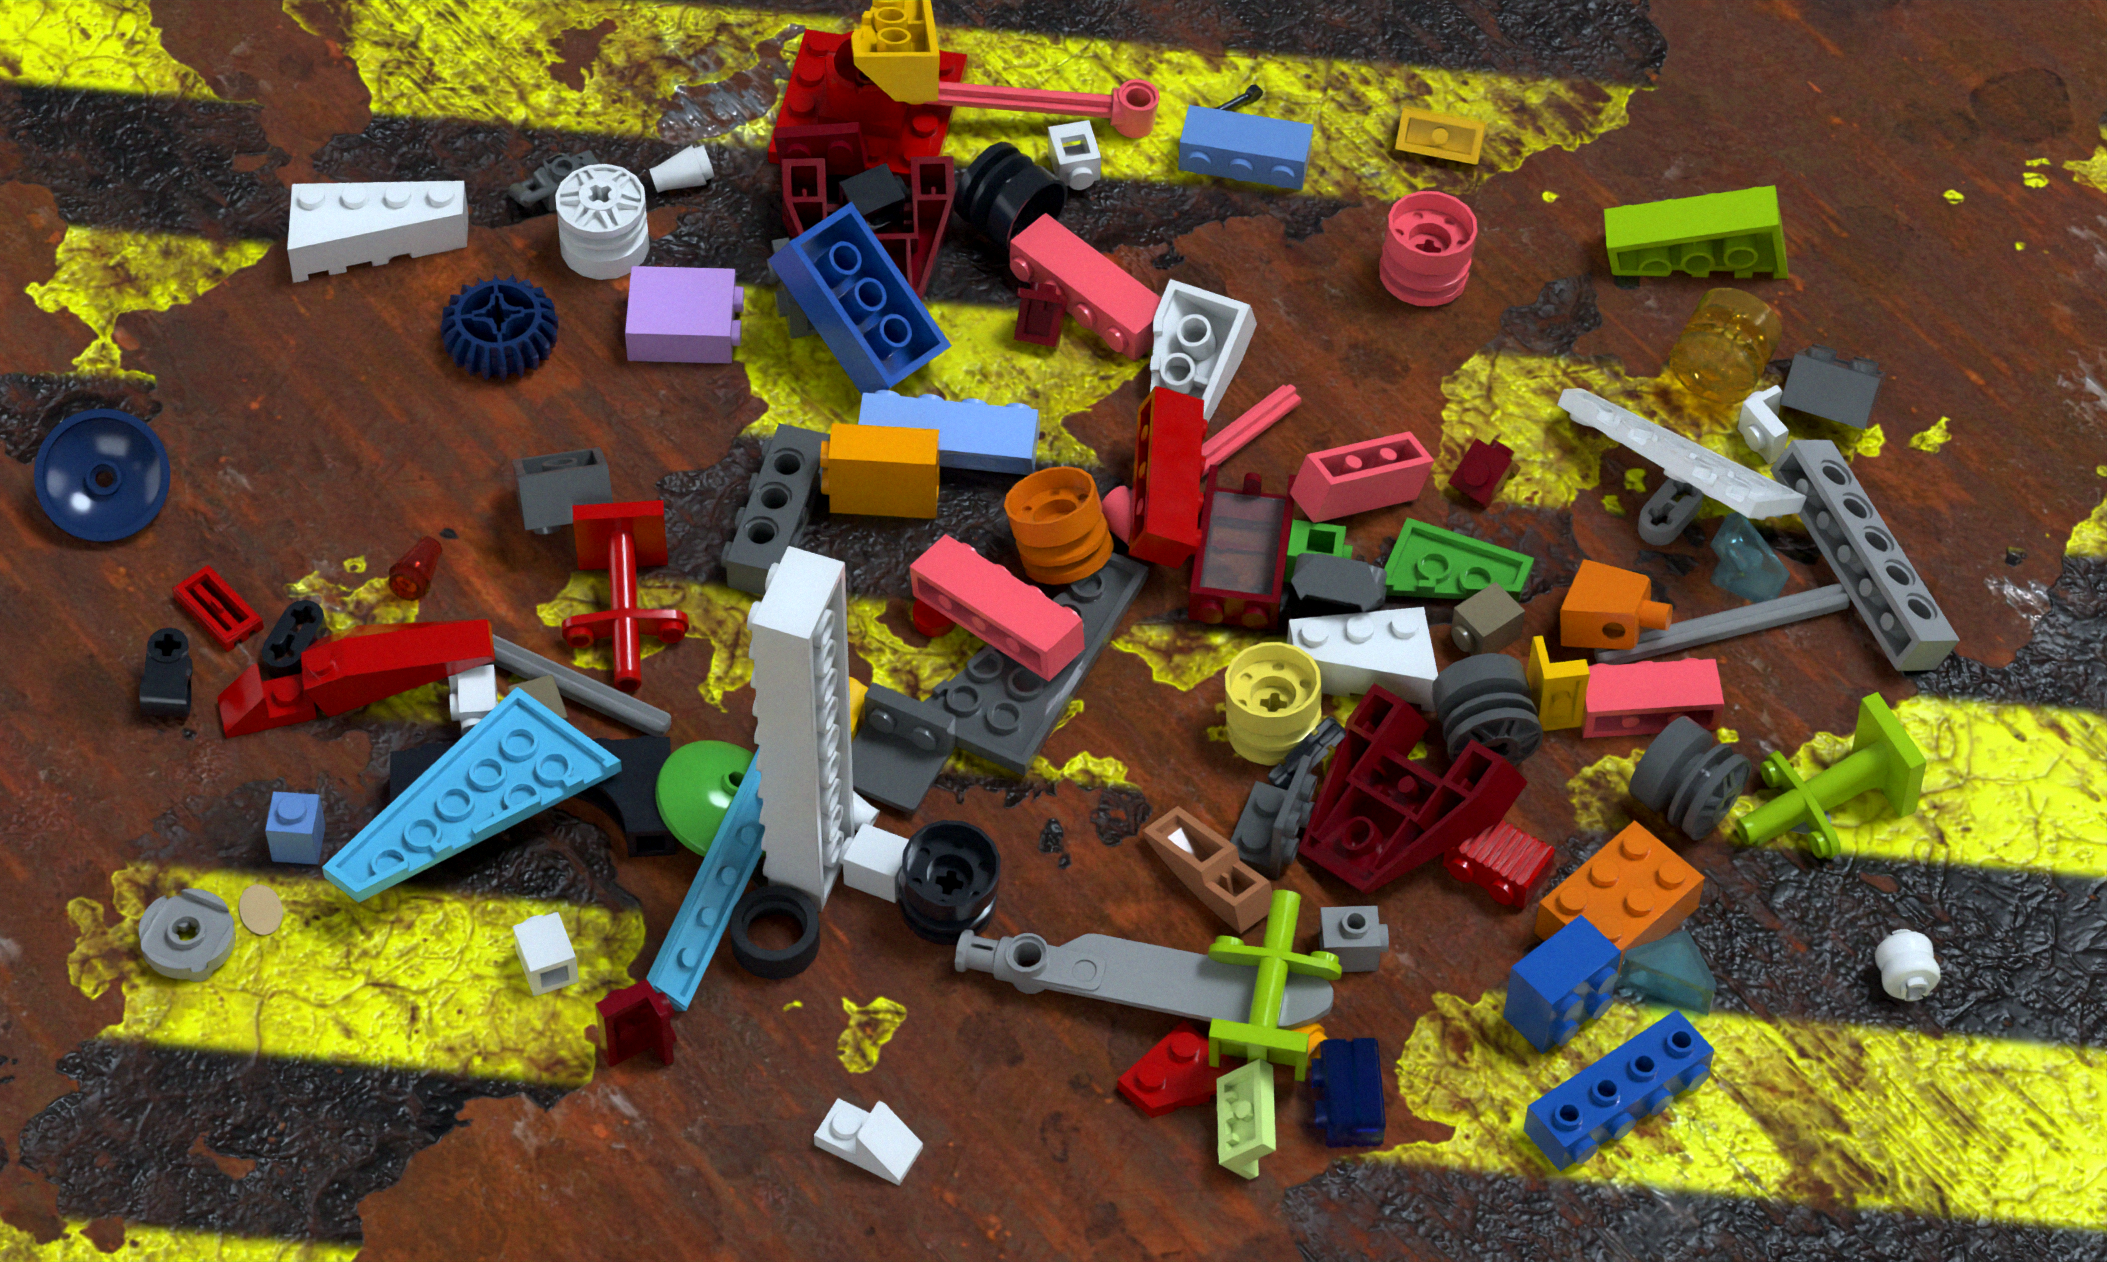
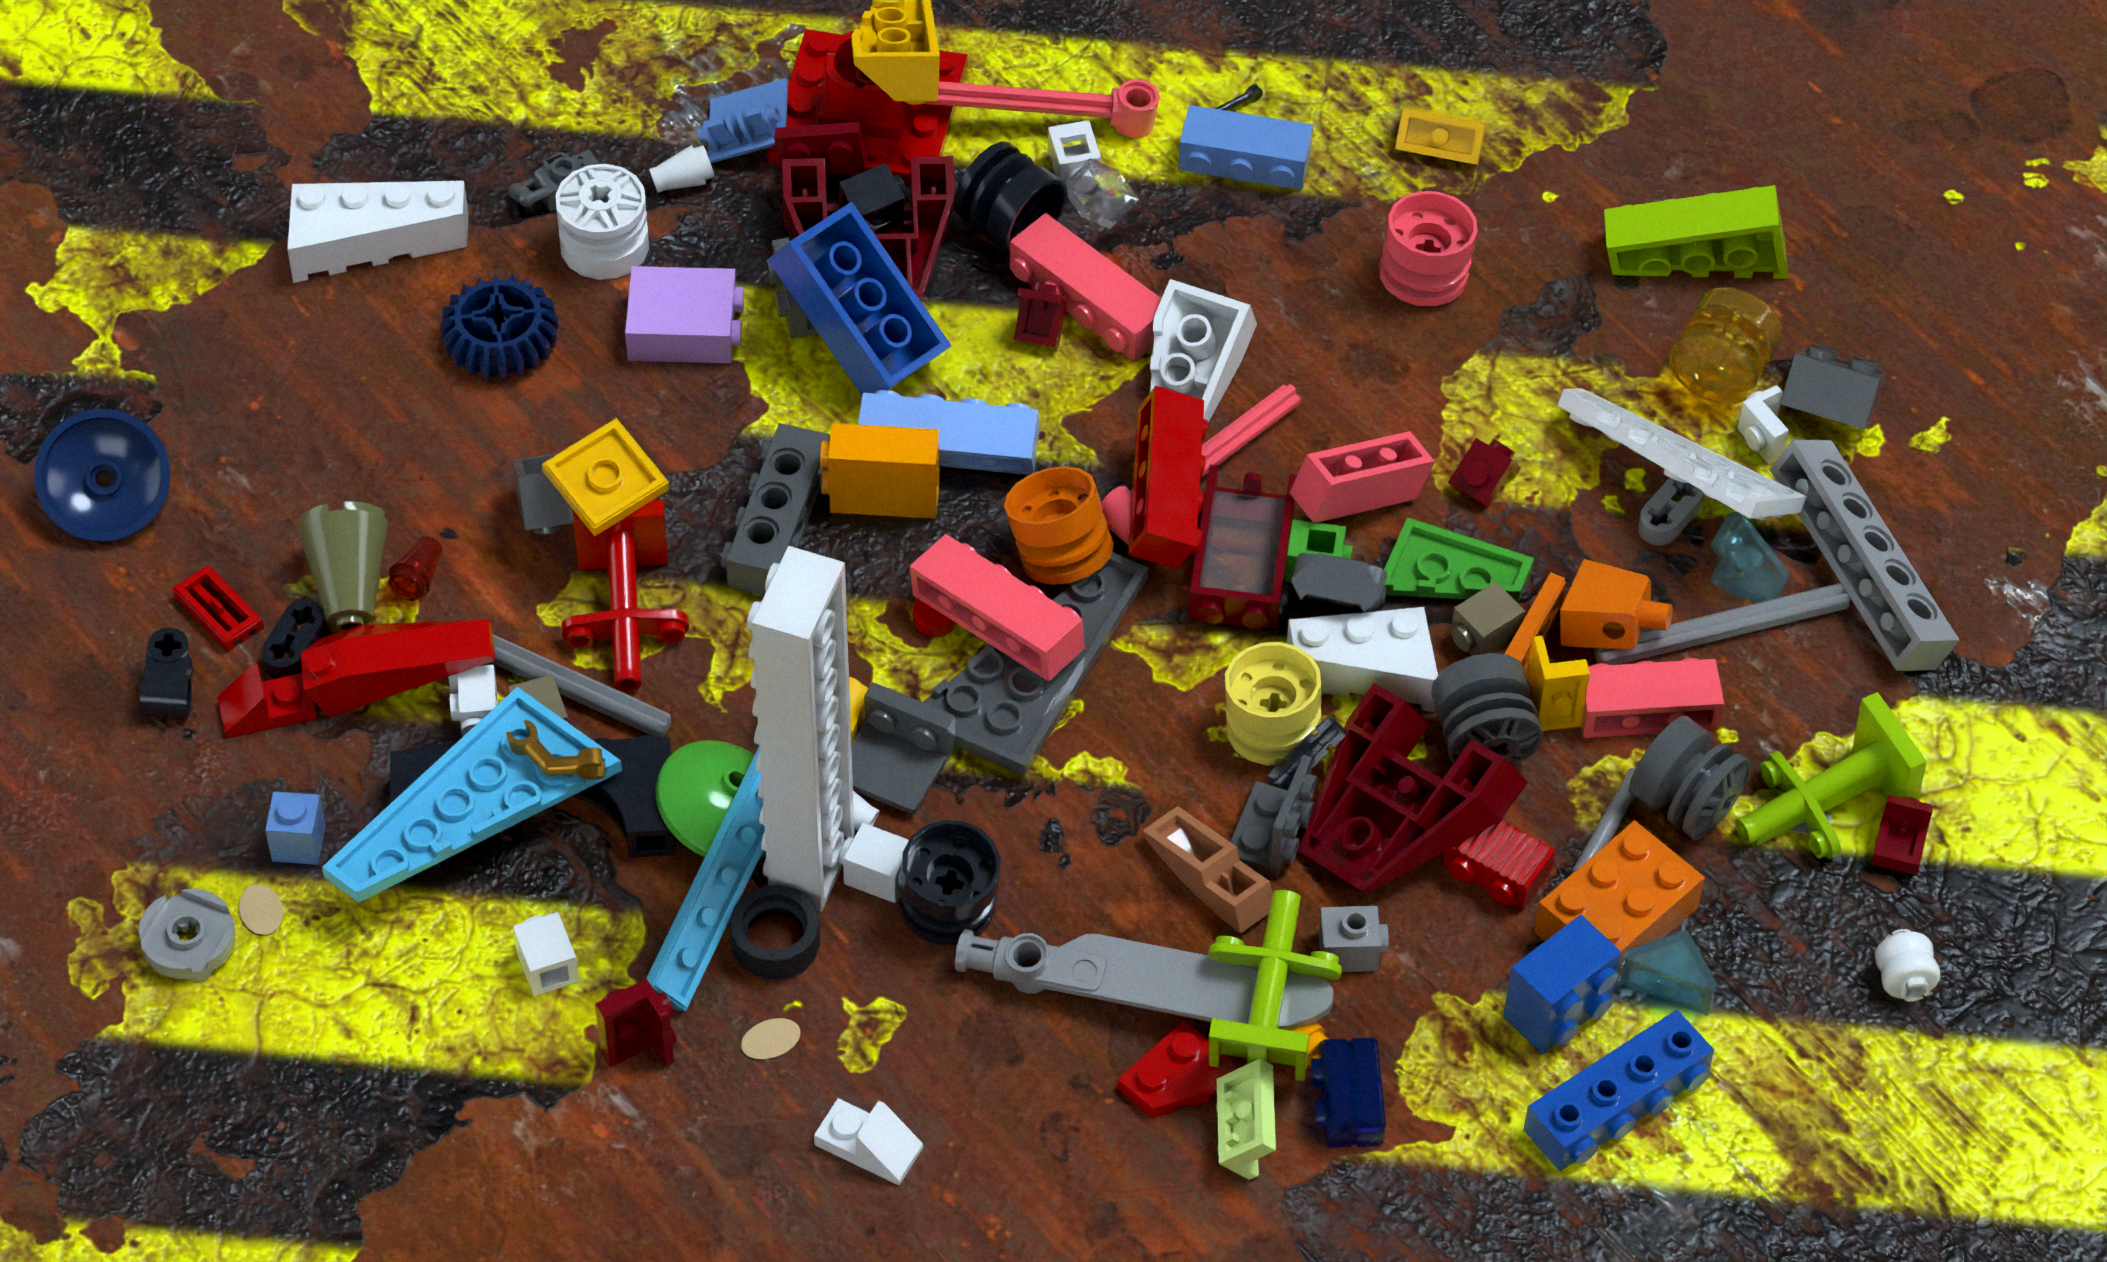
none -> olive cone [298,501,389,632]
none -> pearl gold arm [506,720,605,780]
none -> yellow tile [542,418,669,536]
none -> medium blue hinge [697,78,788,163]
none -> tan sticker [741,1018,801,1059]
none -> clear brick [1065,158,1139,229]
none -> orange tile [1505,572,1566,671]
none -> light grey bar [1570,768,1635,875]
none -> dark red bracket [1871,795,1933,876]

